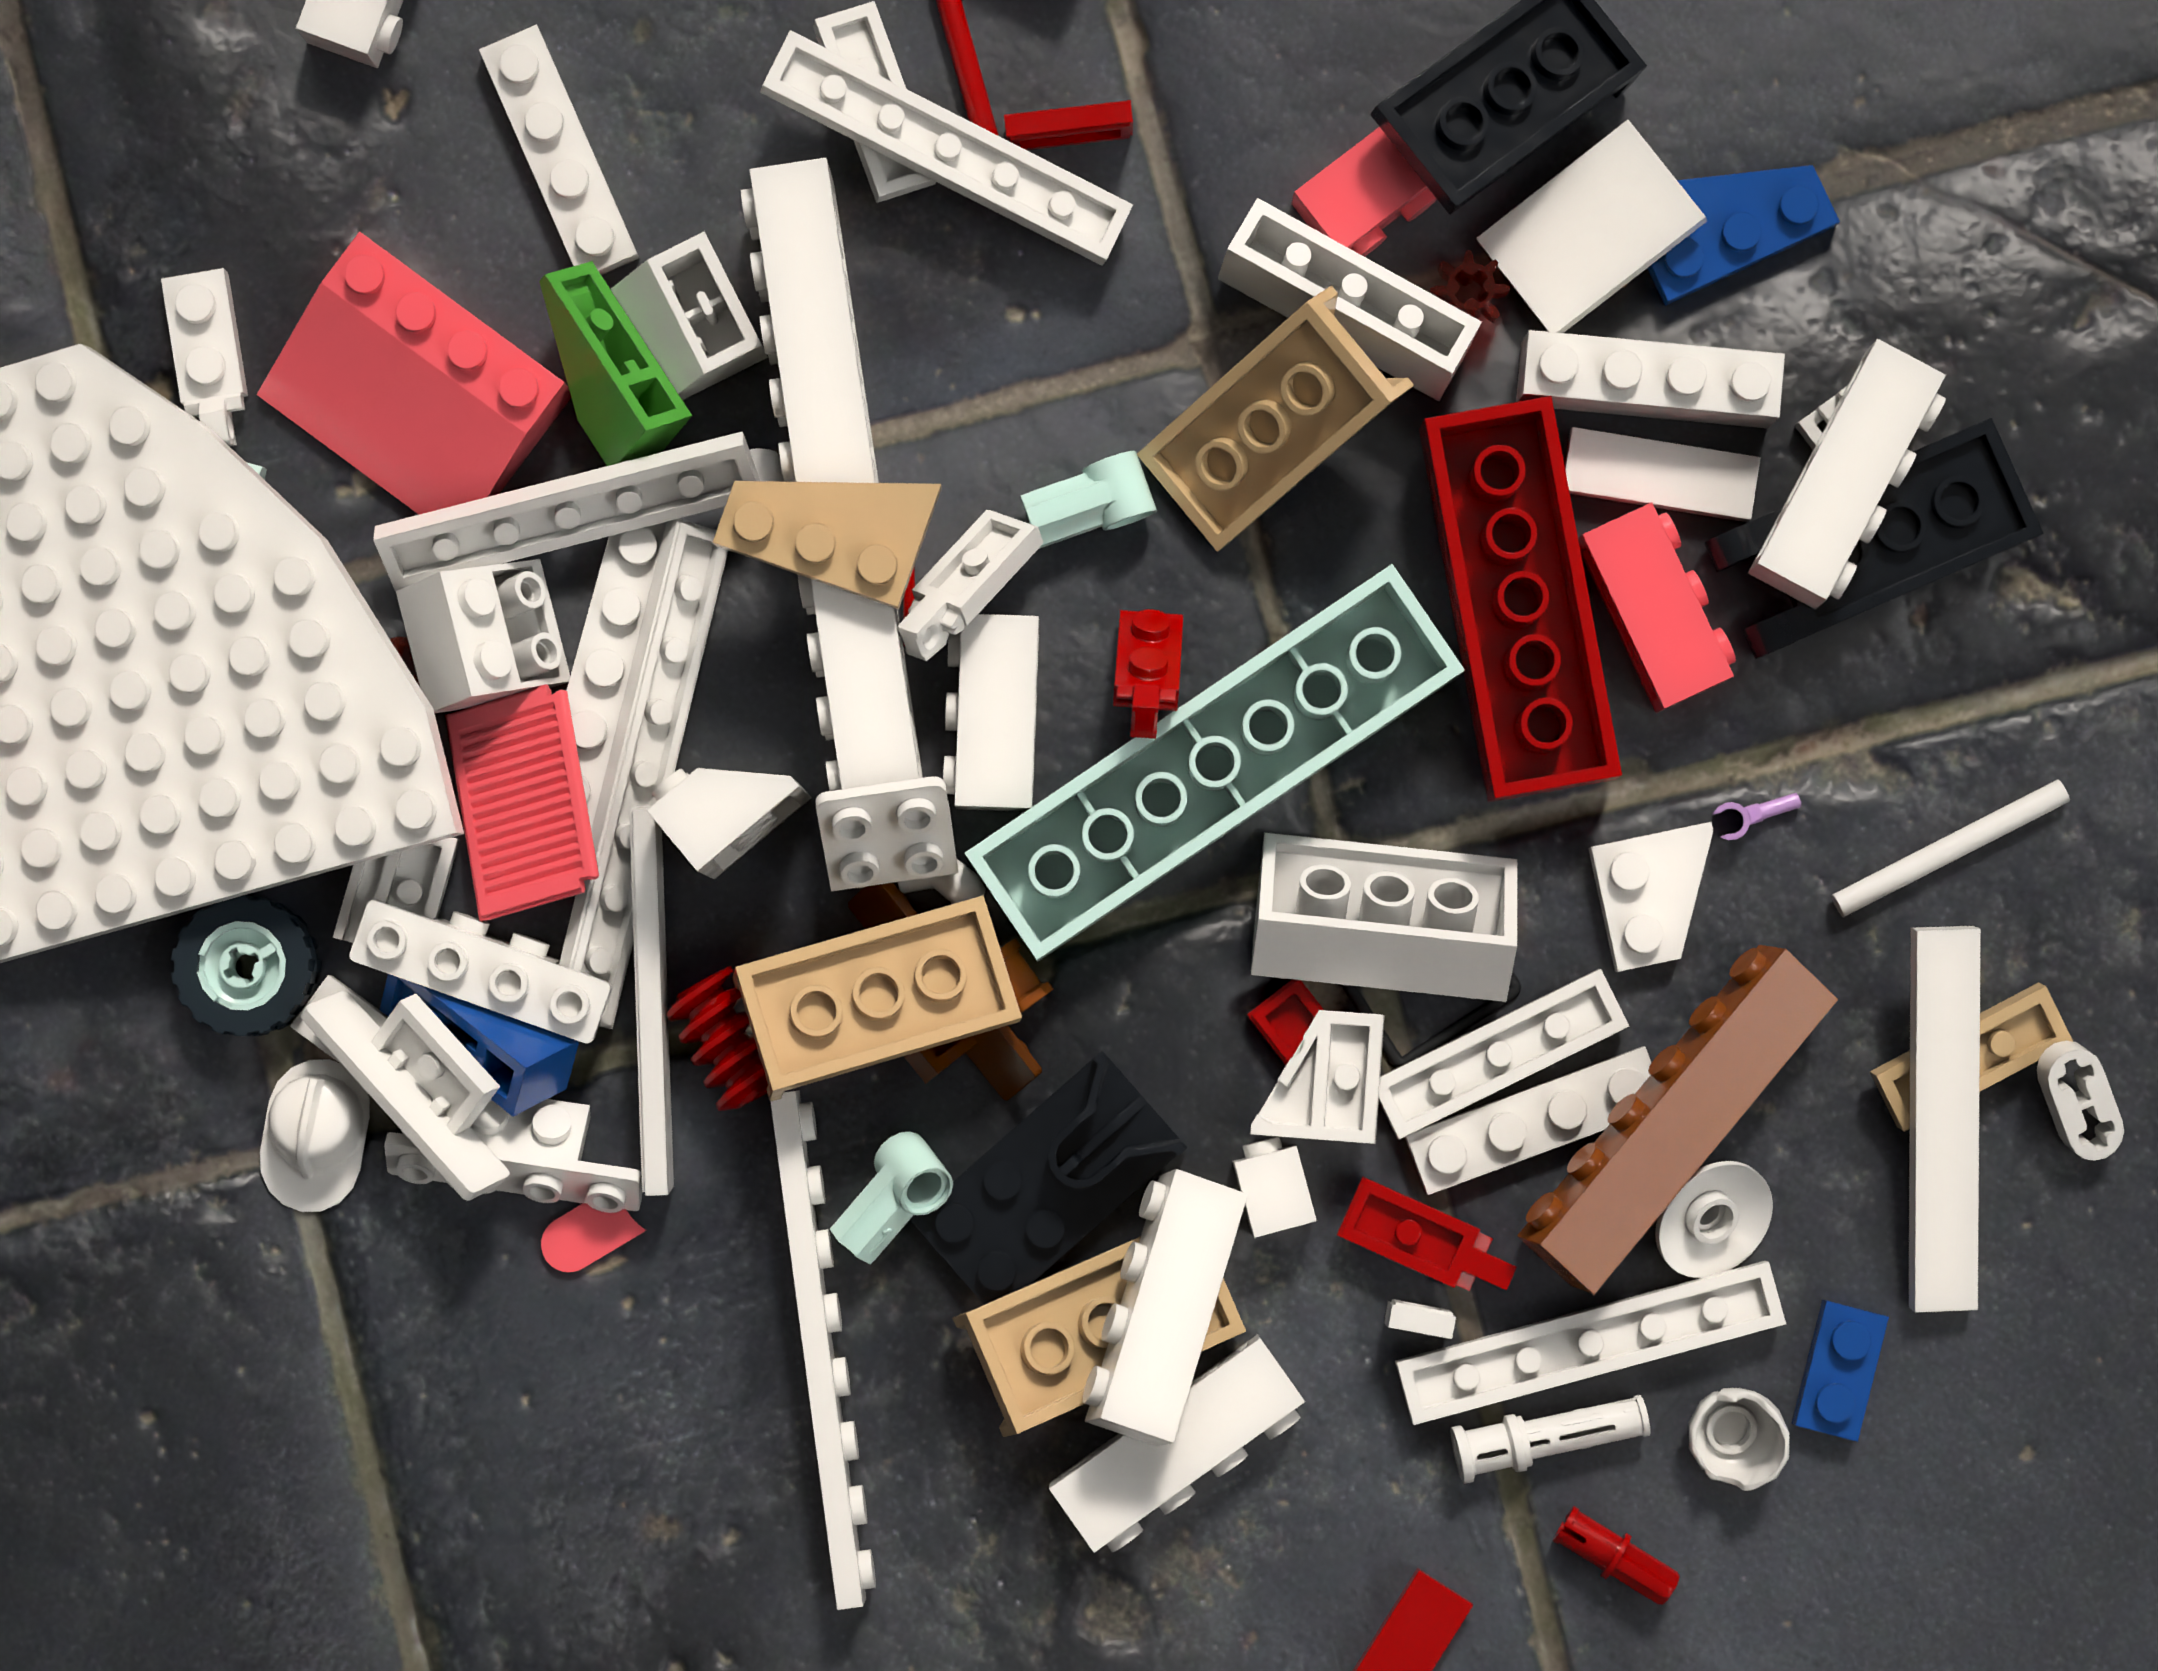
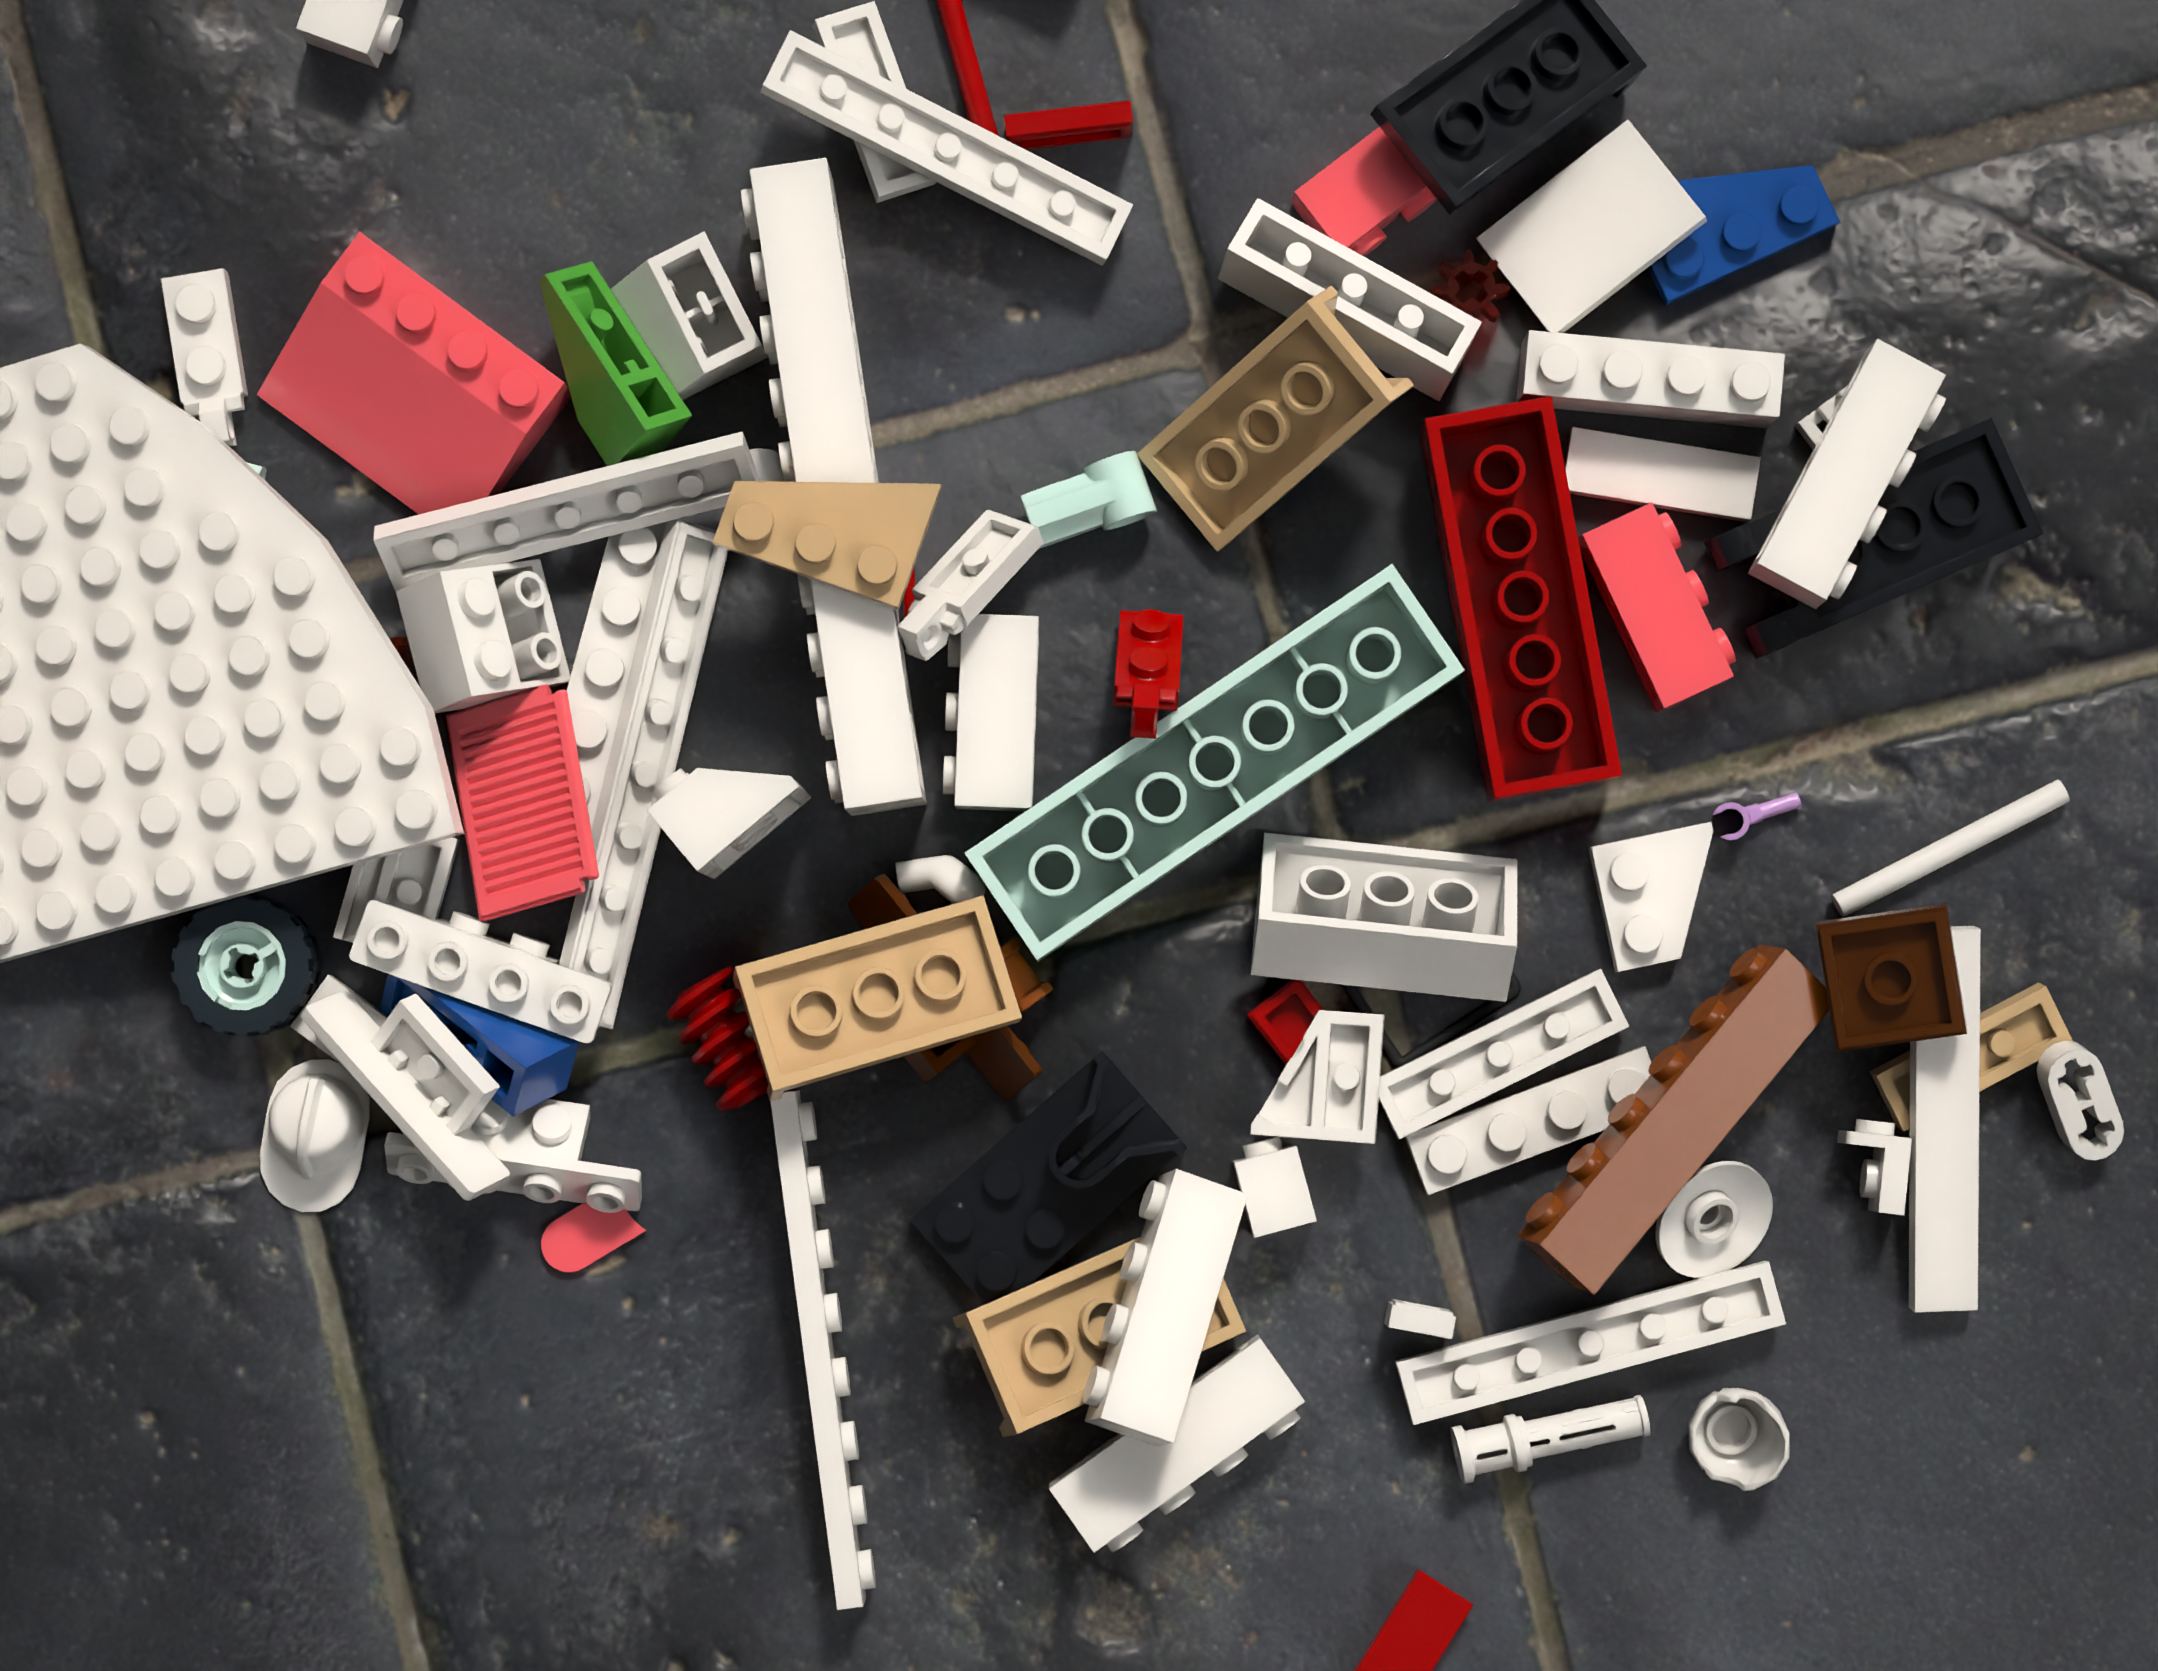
white plate [479,24,640,275] -> none
white tile [629,805,674,1196] -> none
white bracket [815,777,959,891] -> none
light aqua piece [830,1131,953,1265] -> none
red hinge [1336,1176,1517,1291] -> none
red axle [1552,1506,1680,1605] -> none
blue plate [1792,1299,1889,1442] -> none
none -> reddish brown tile [1816,903,1968,1052]
none -> white bracket [1837,1119,1912,1215]

